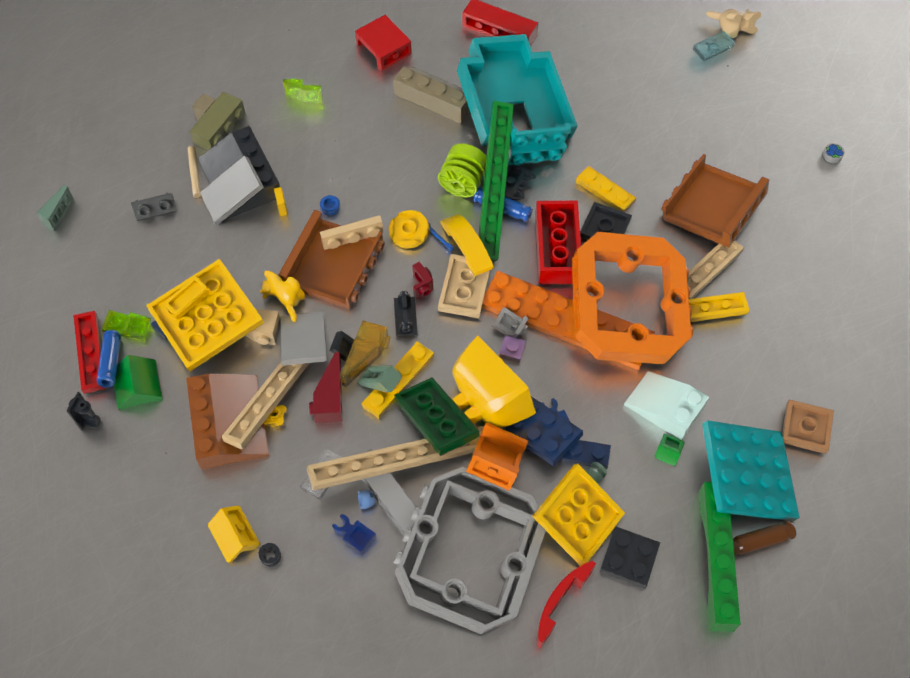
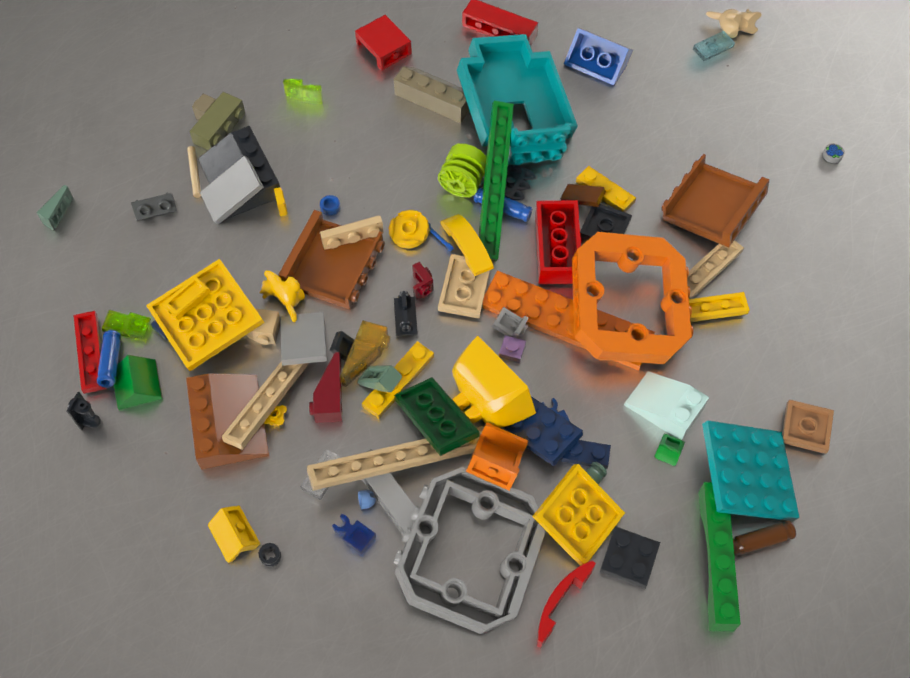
none -> reddish brown tile [560,184,606,207]
none -> slope [564,28,633,85]

